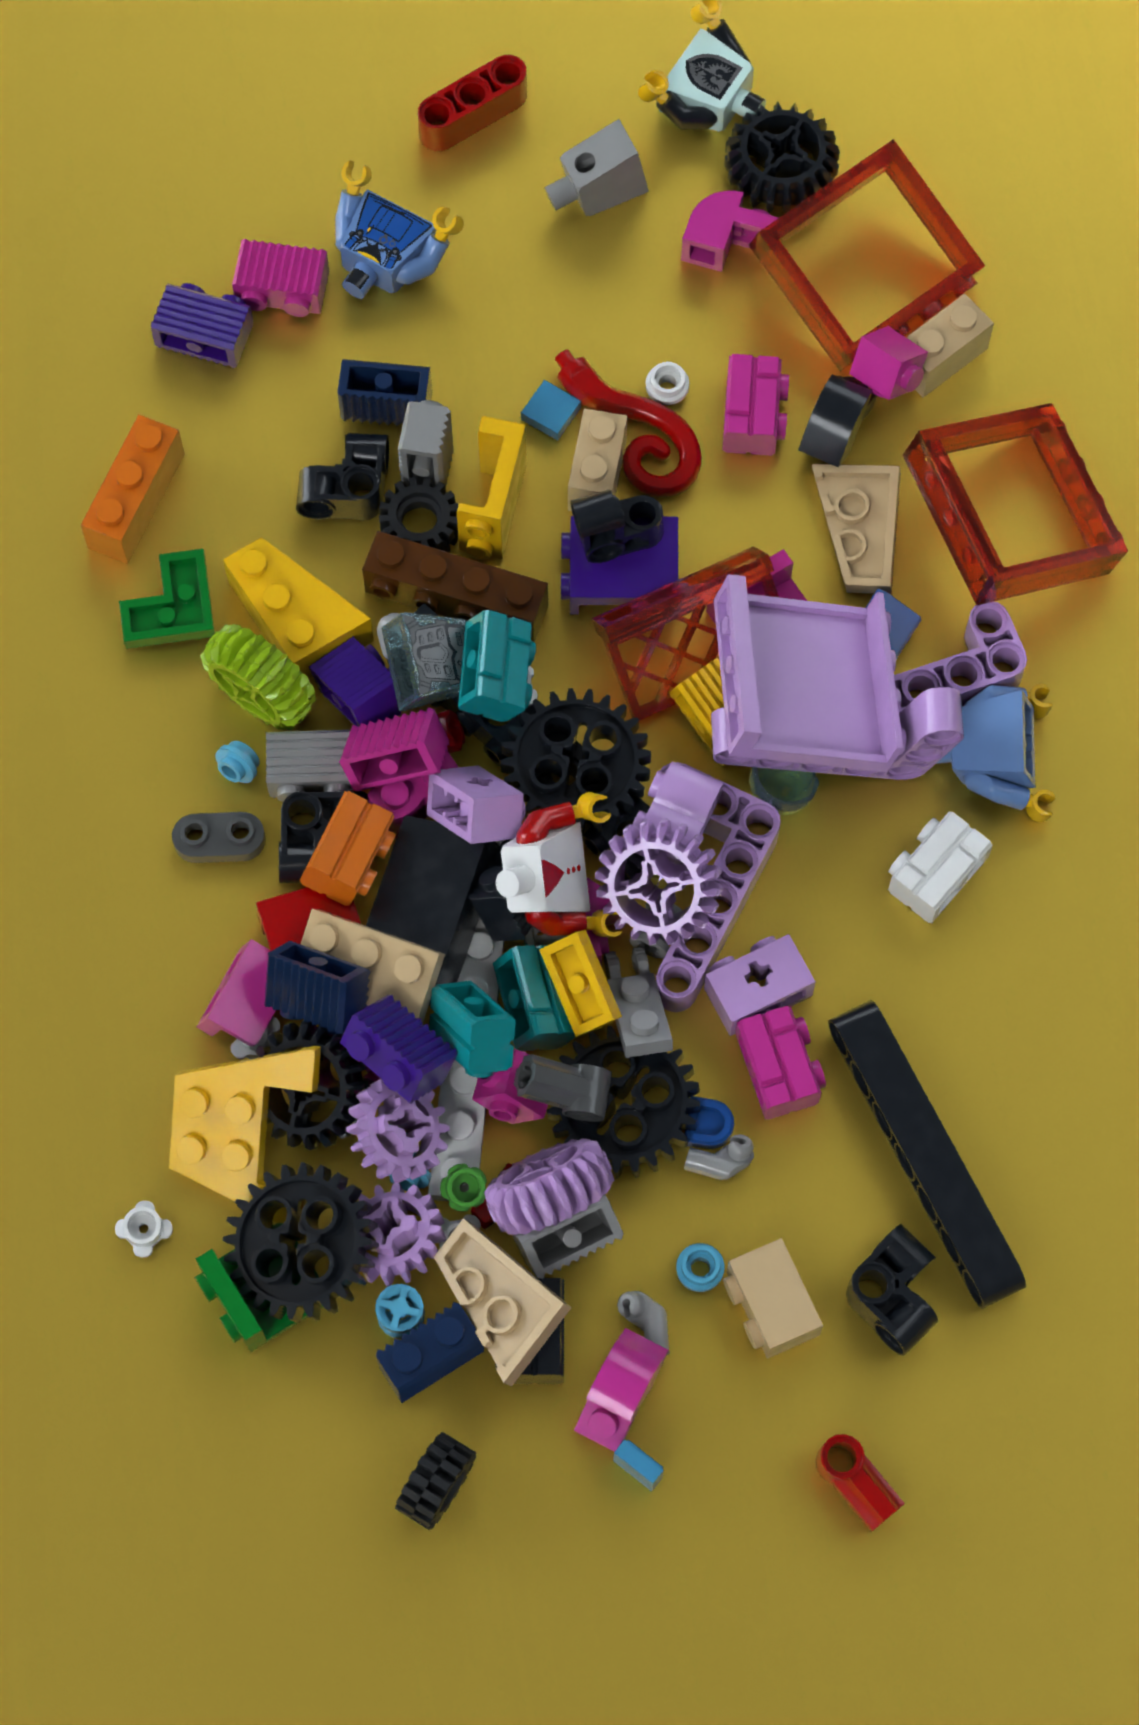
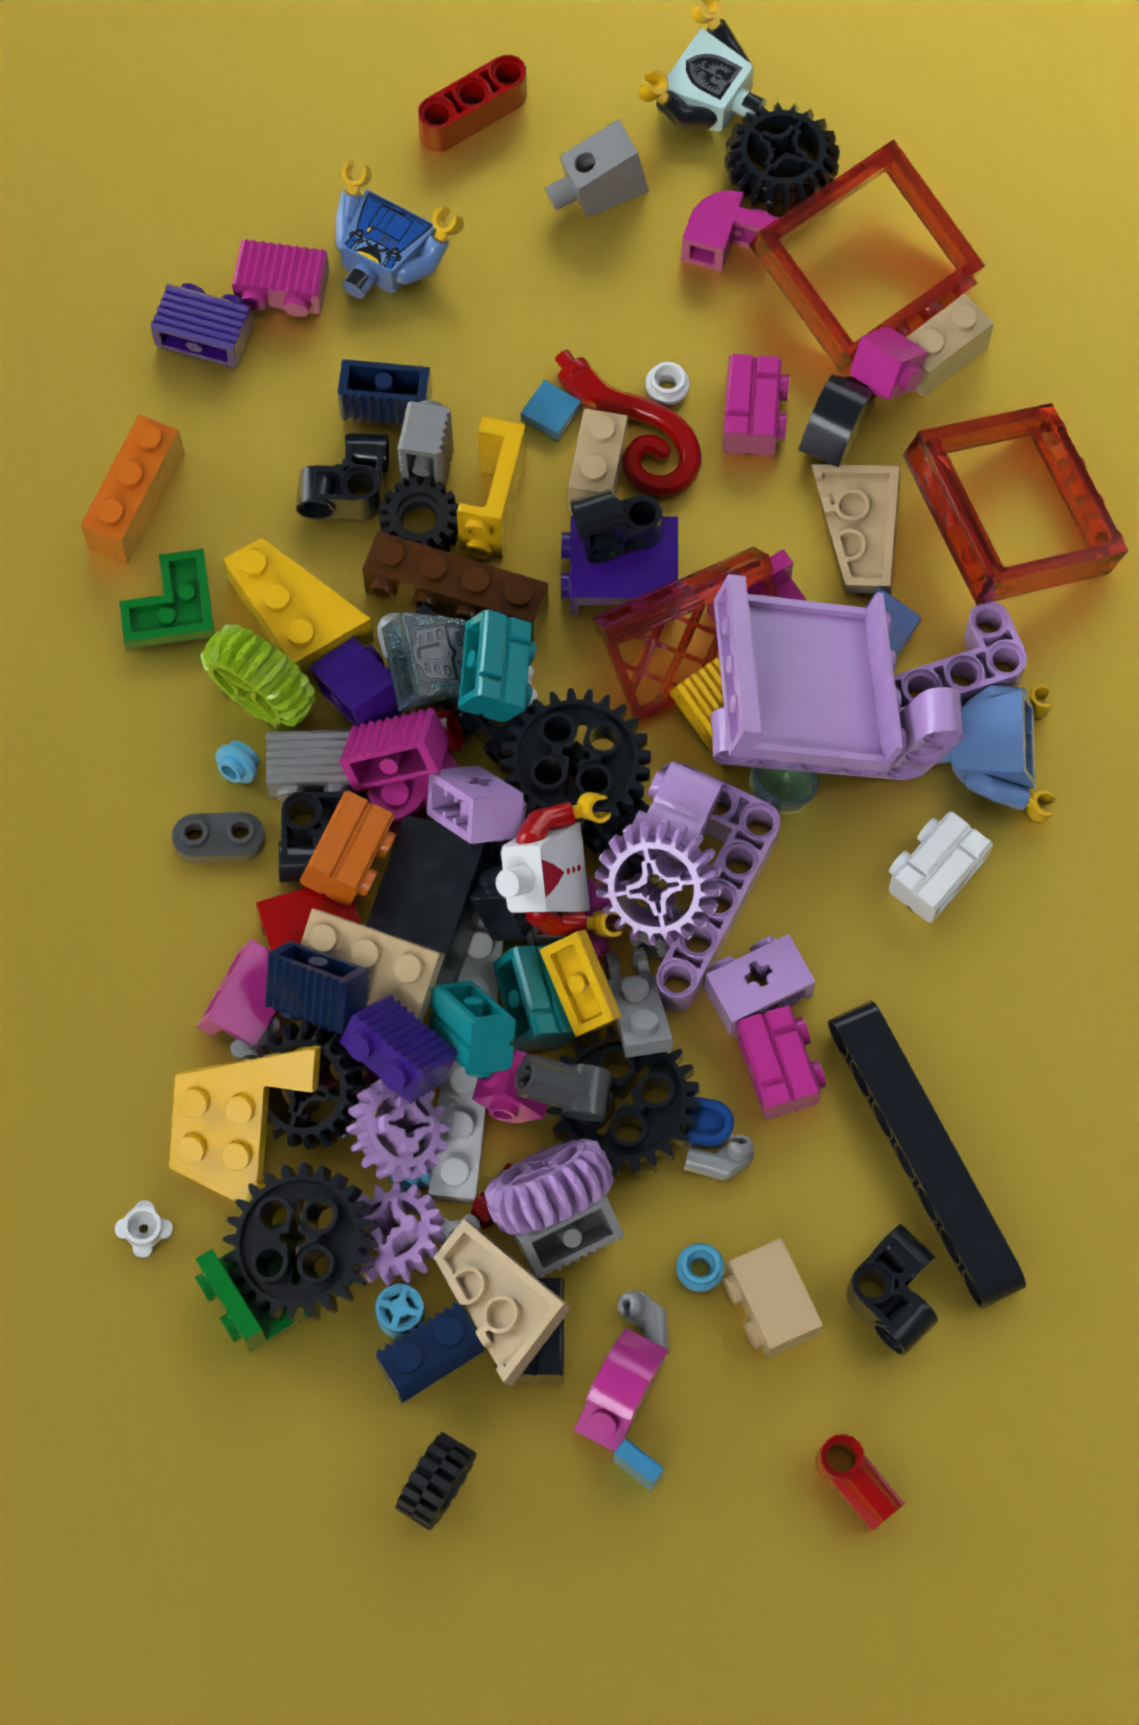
bright green plate [440,1164,487,1212] -> none

